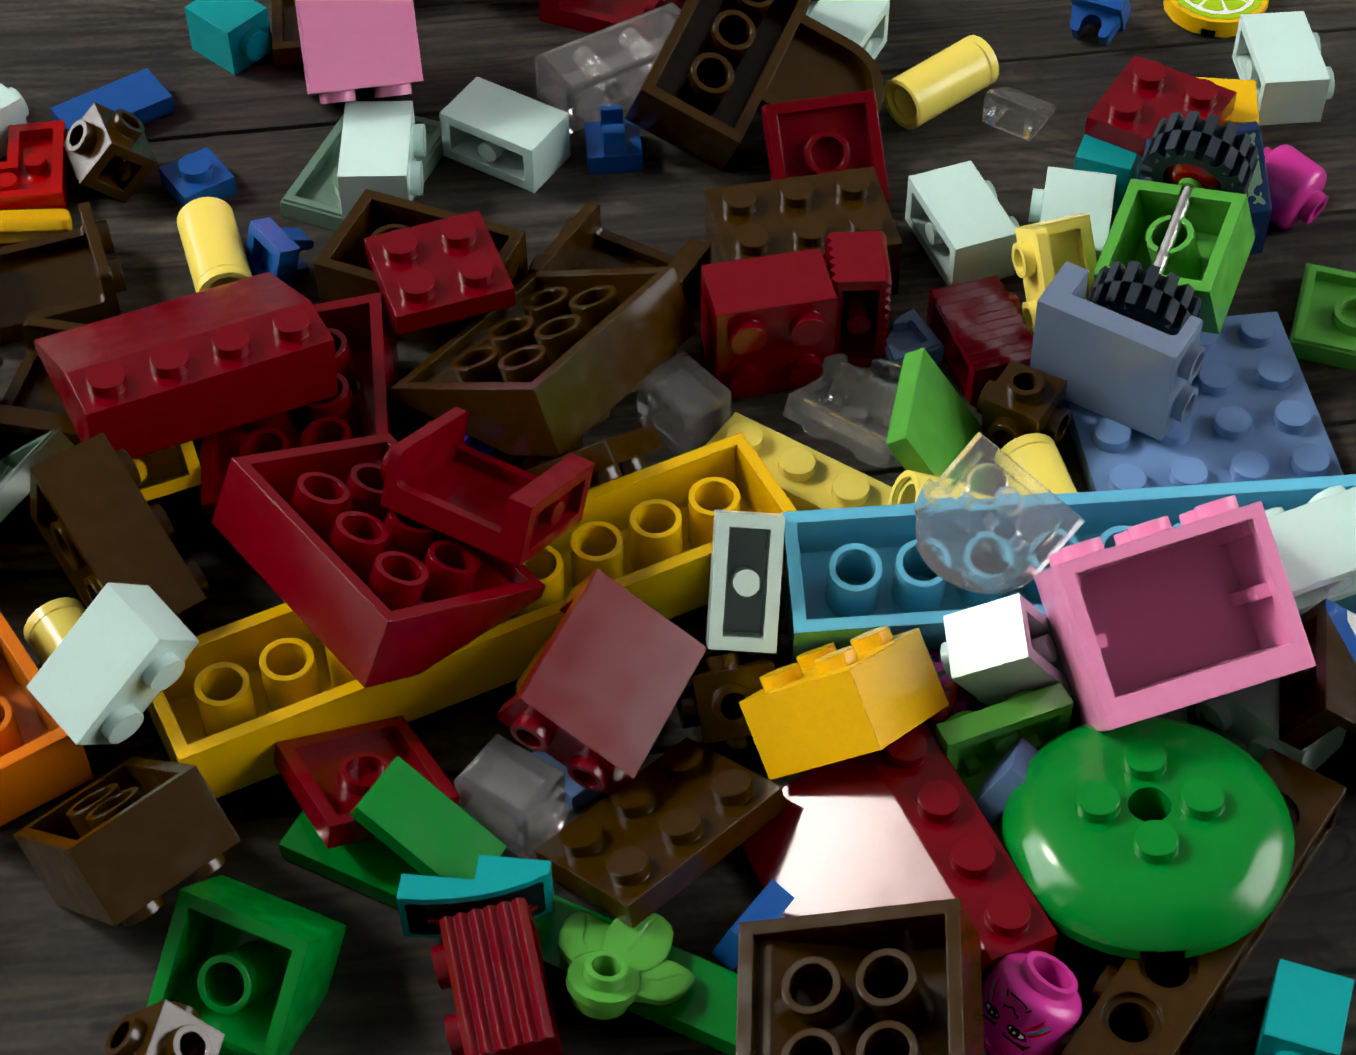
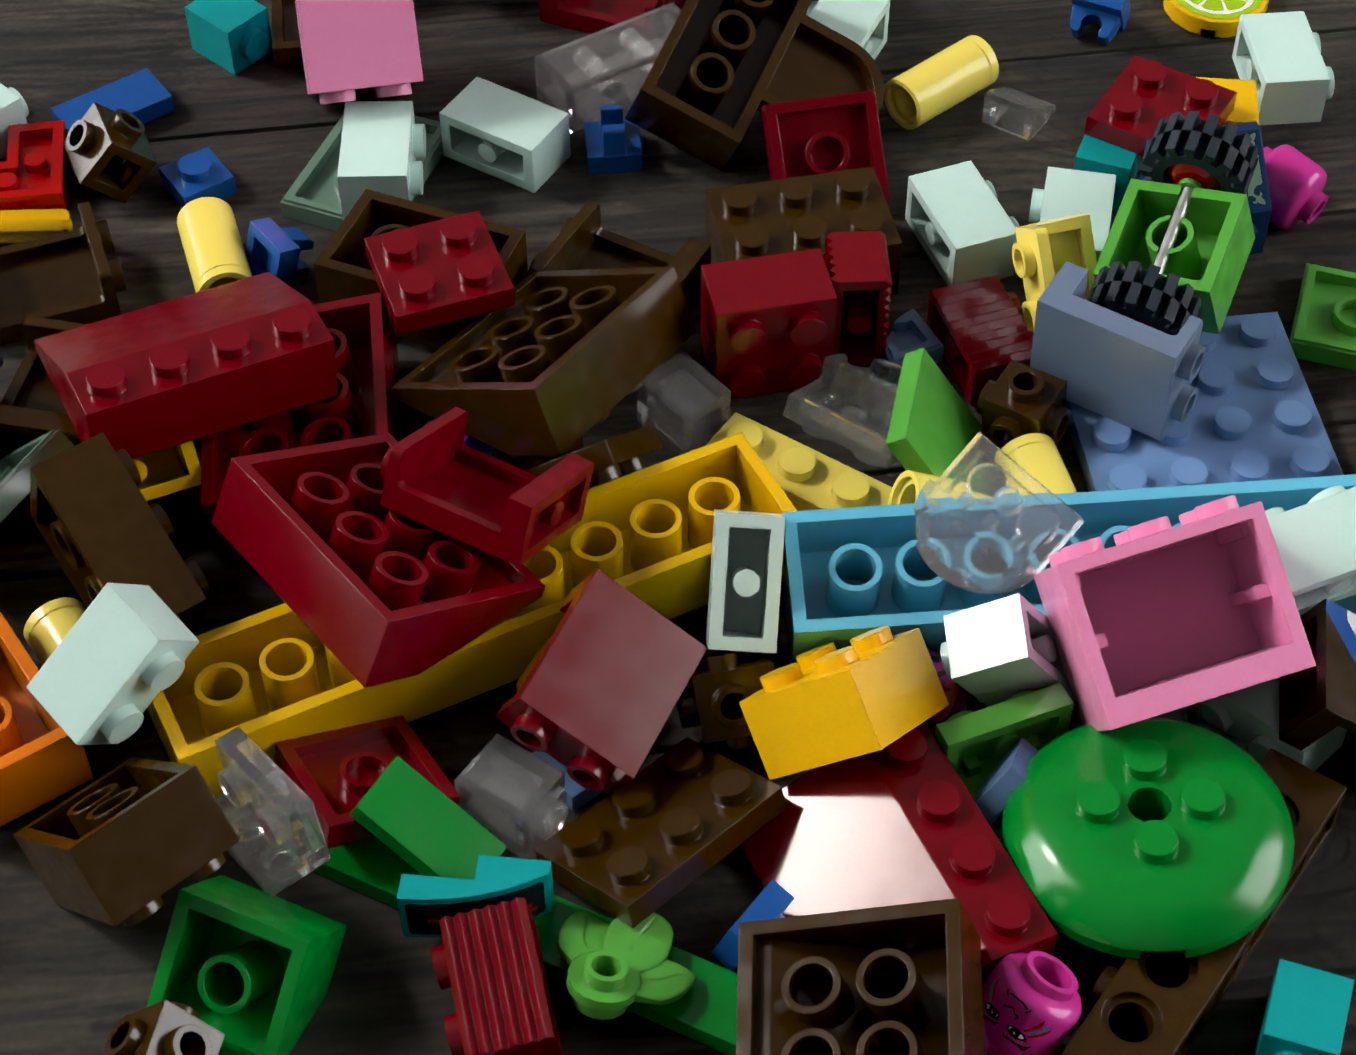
none -> clear bracket [215,727,331,896]

